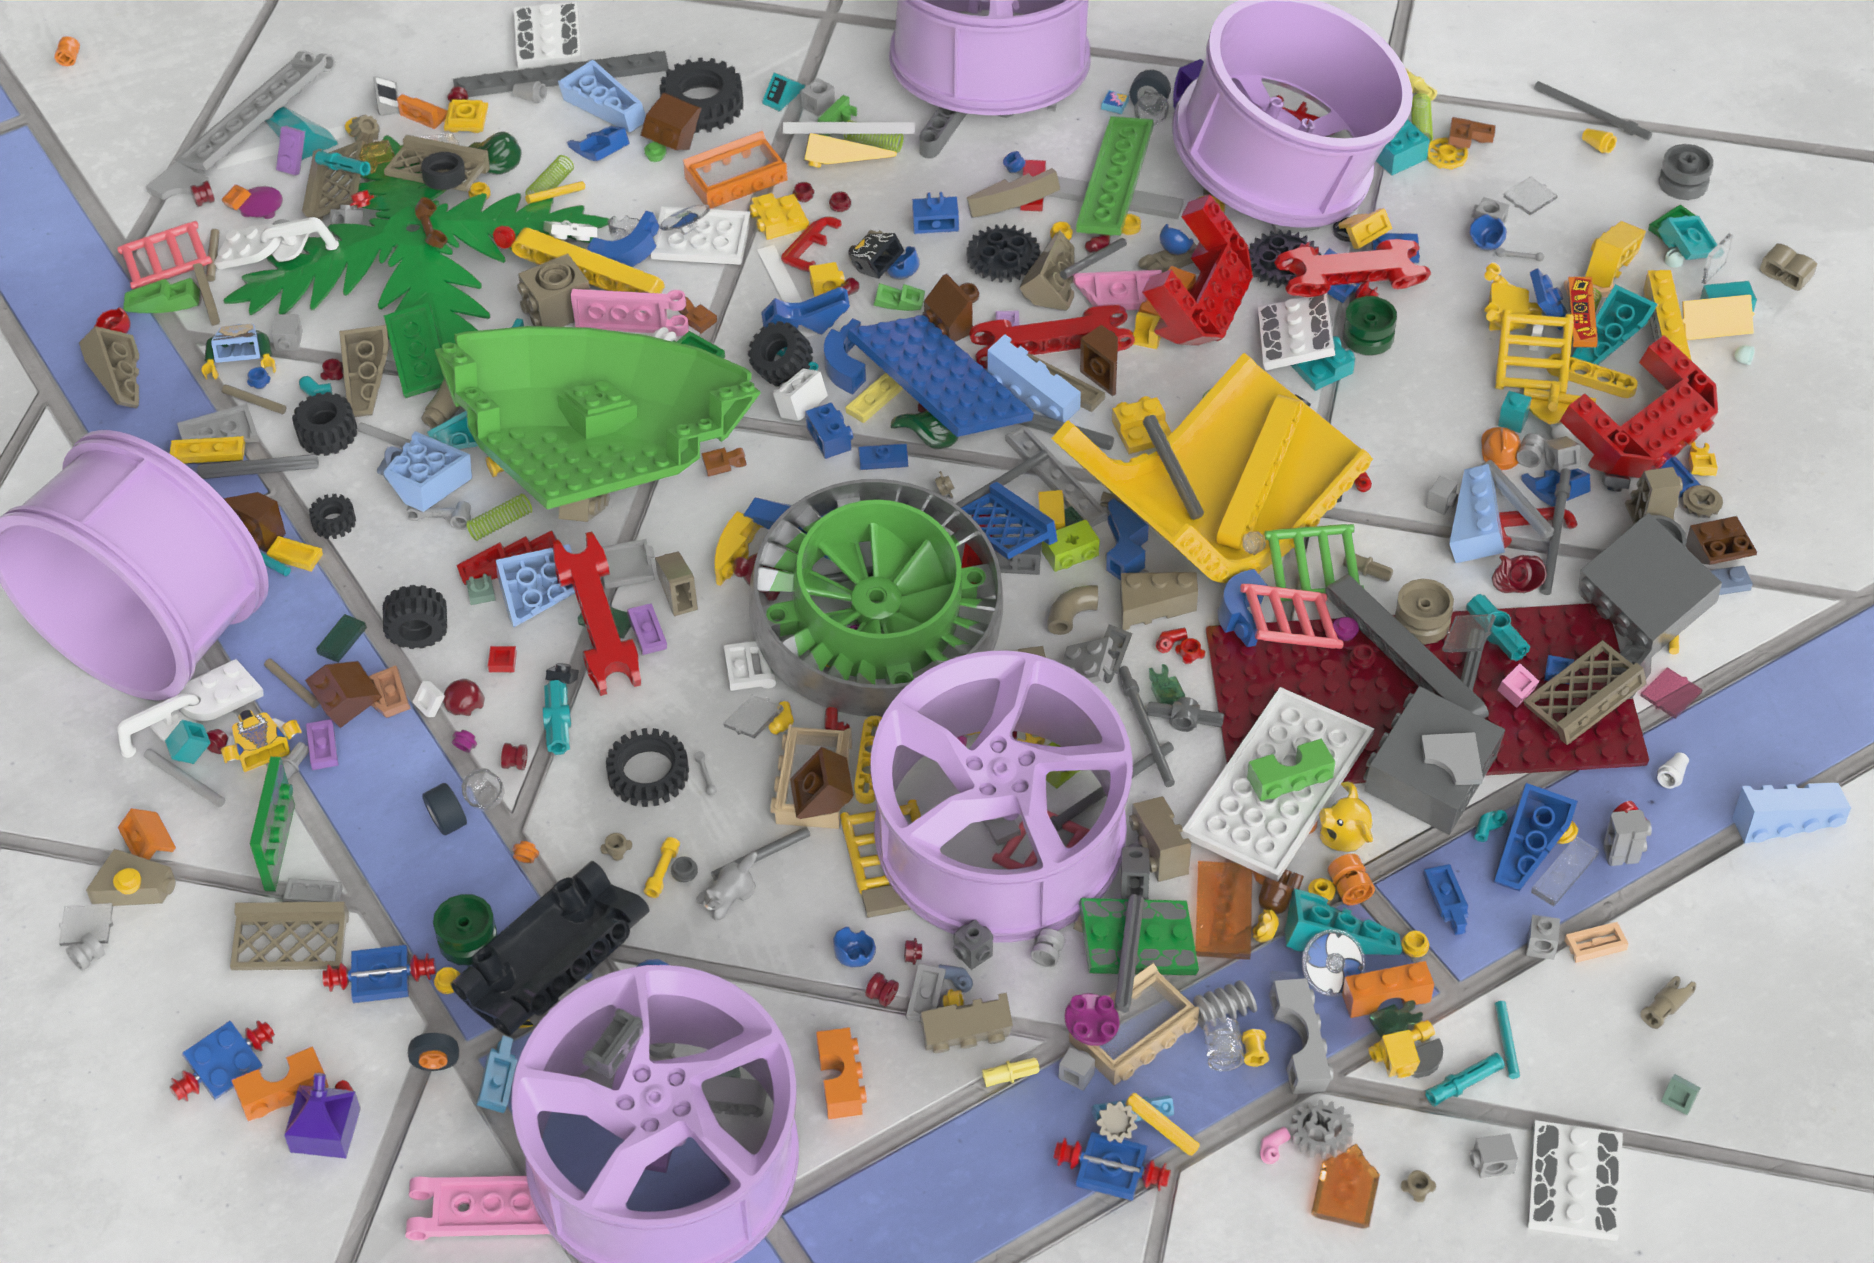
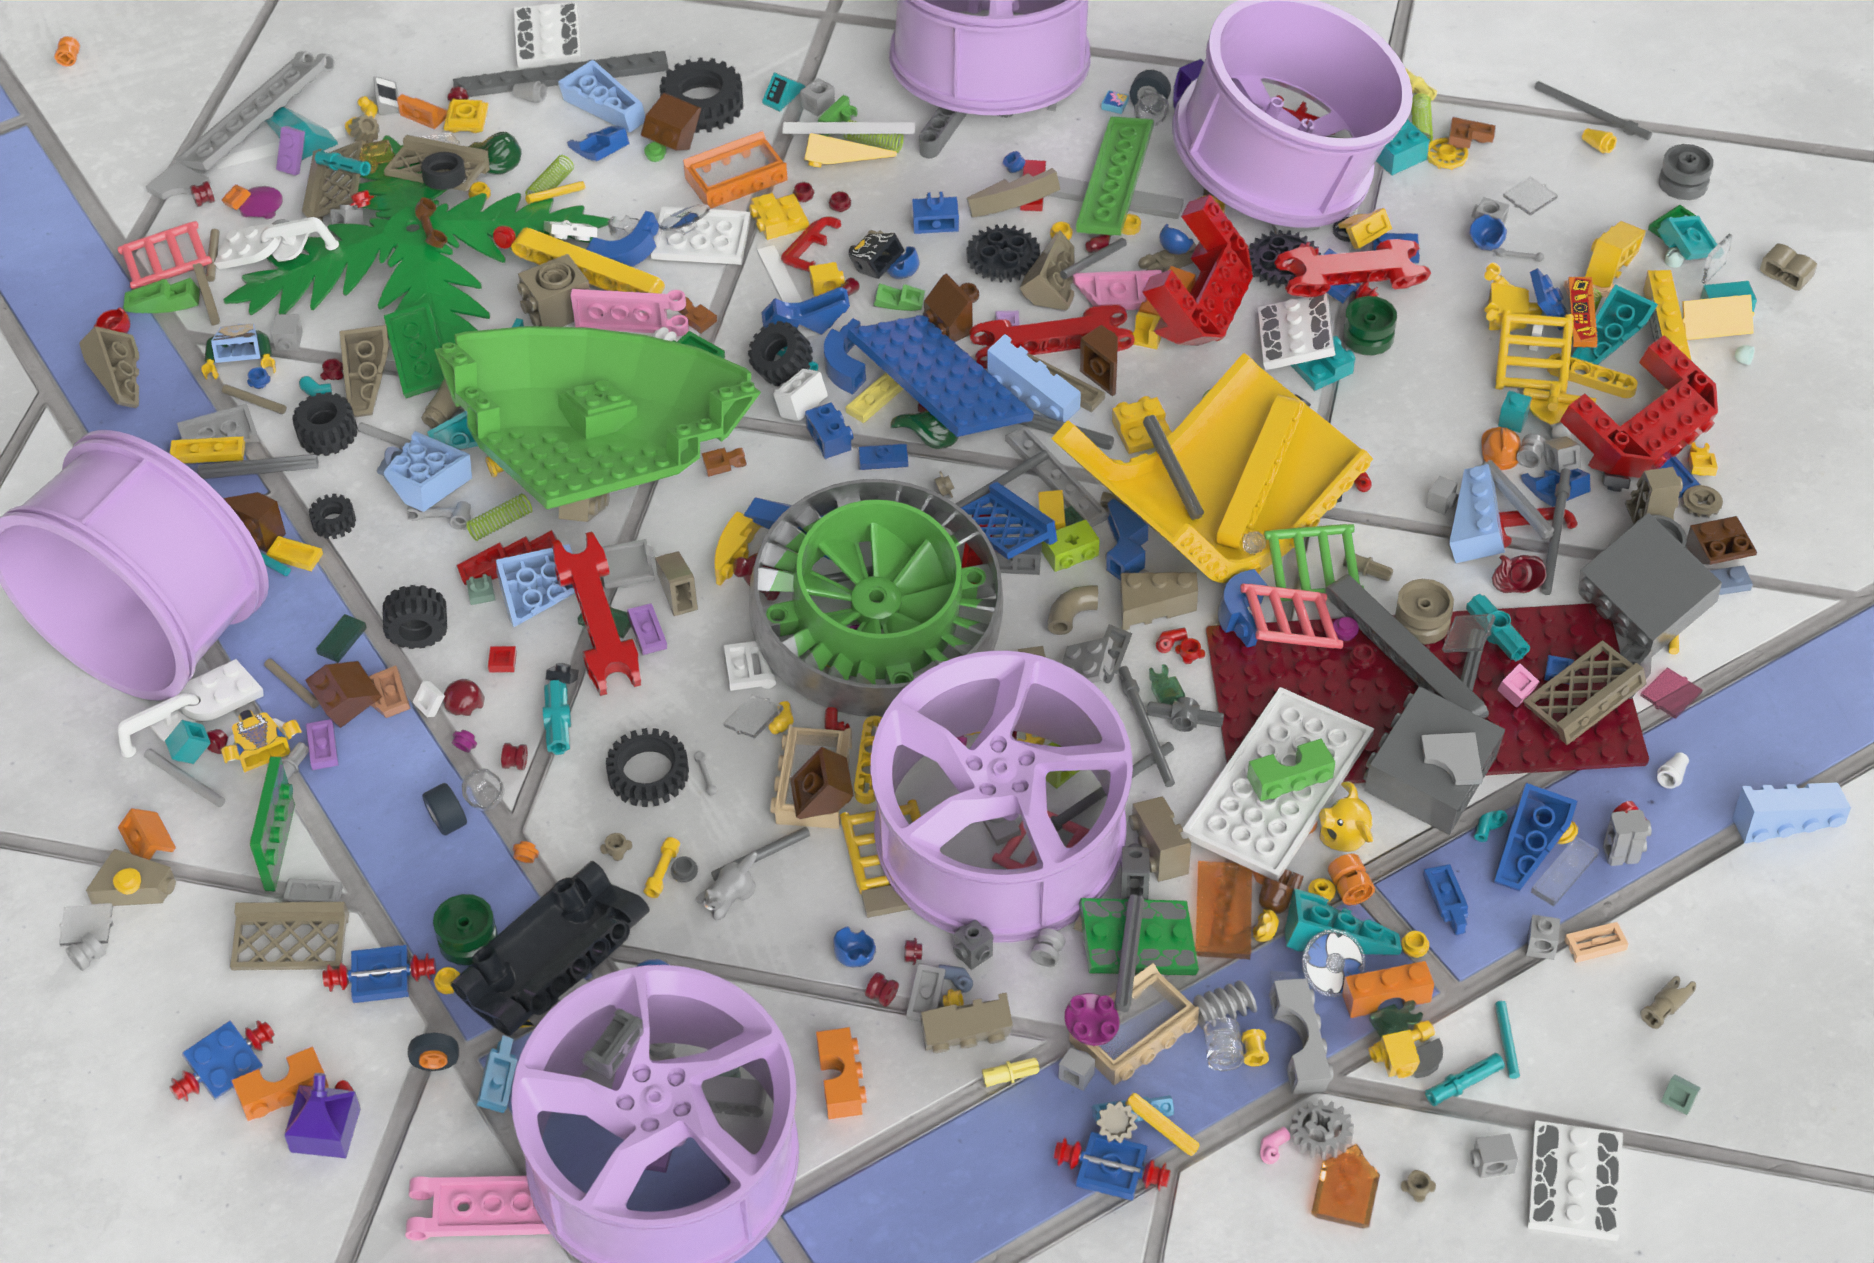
none -> yellow arm [357,96,378,119]

